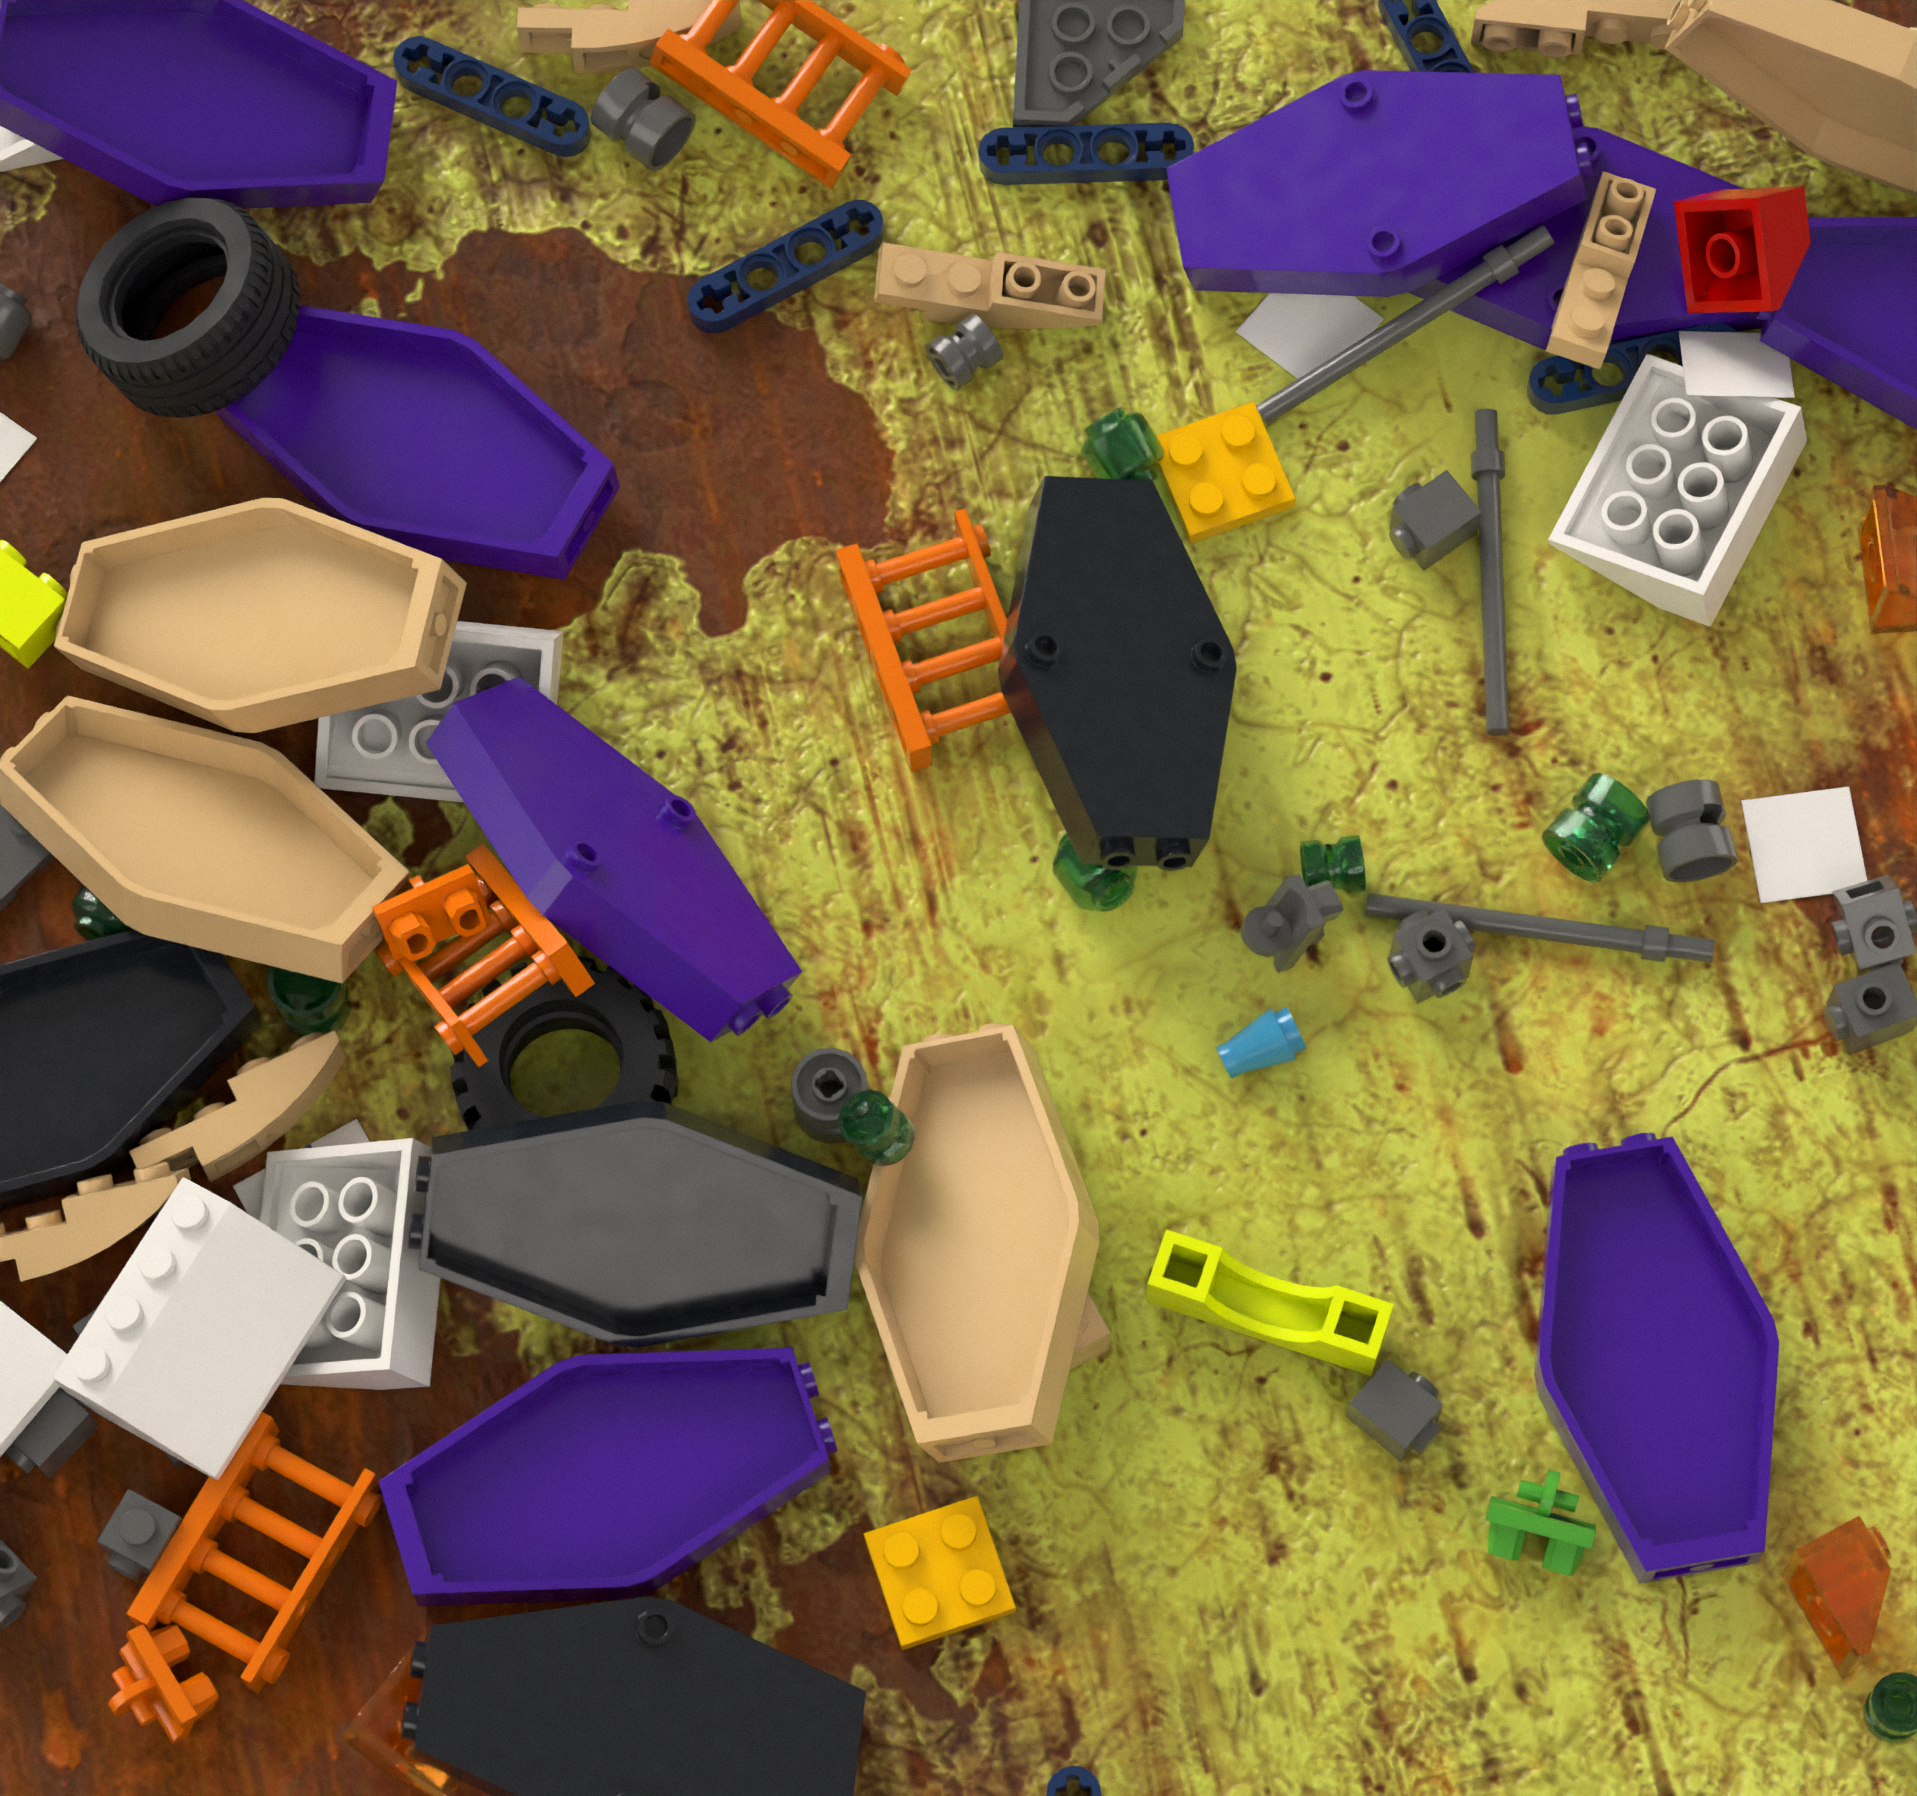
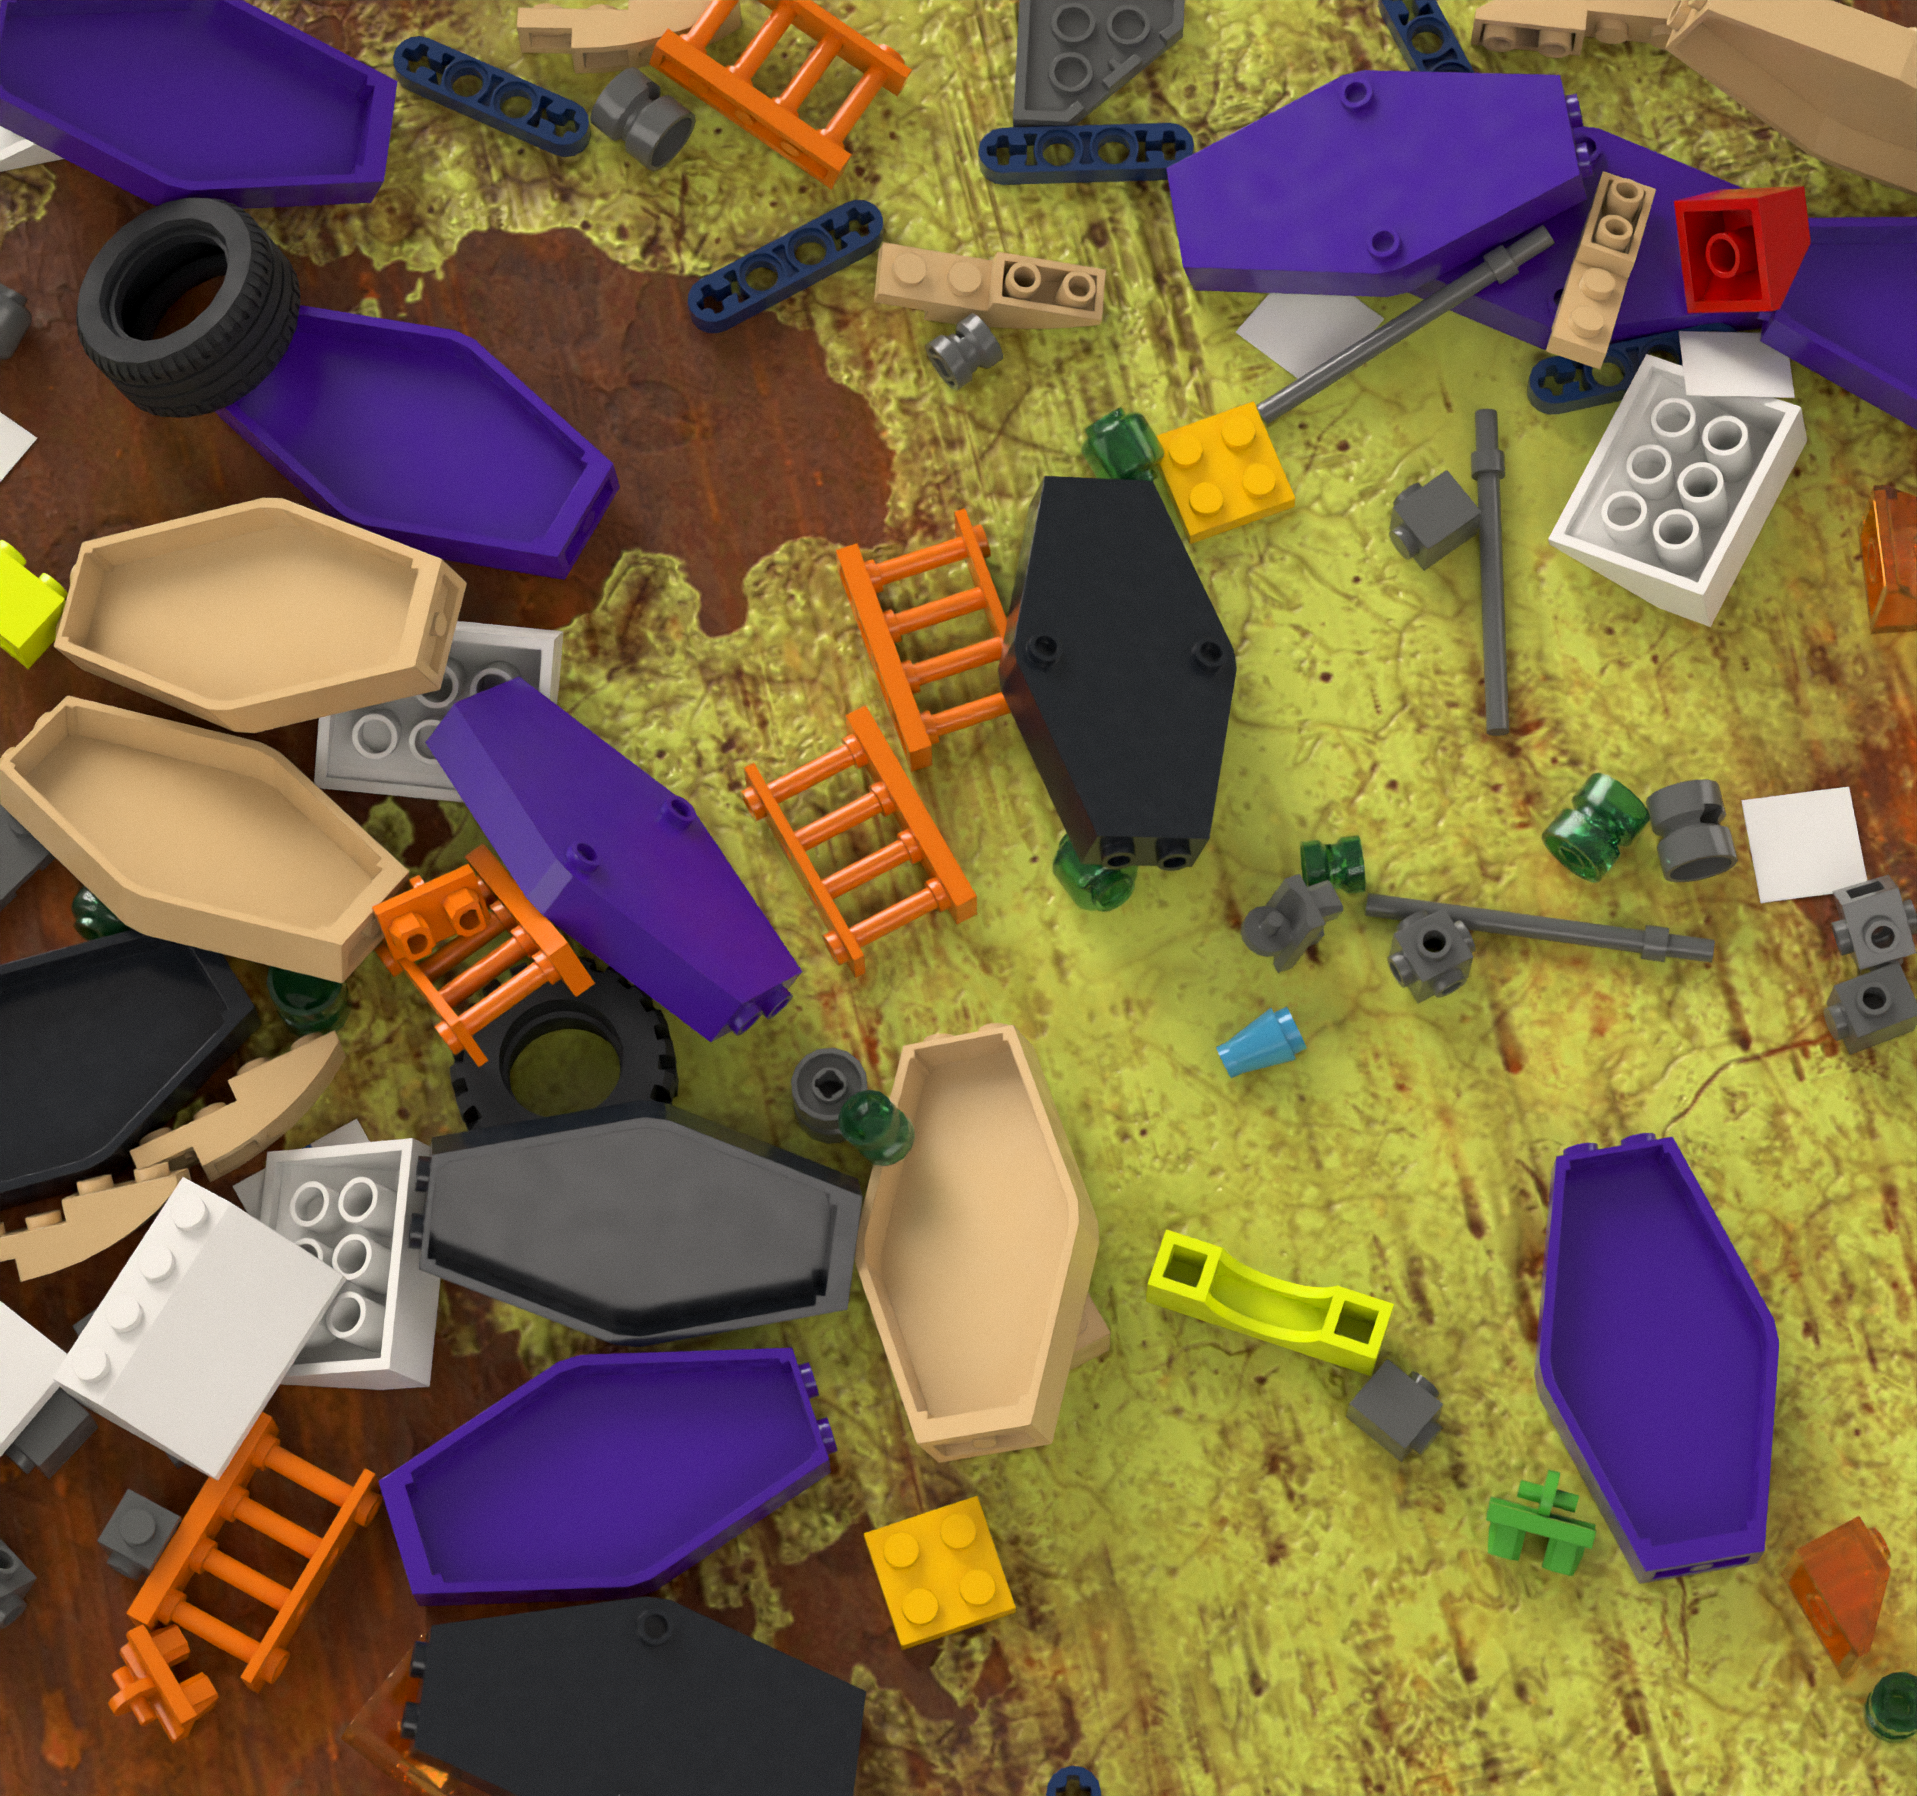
none -> orange fence [740,705,977,978]

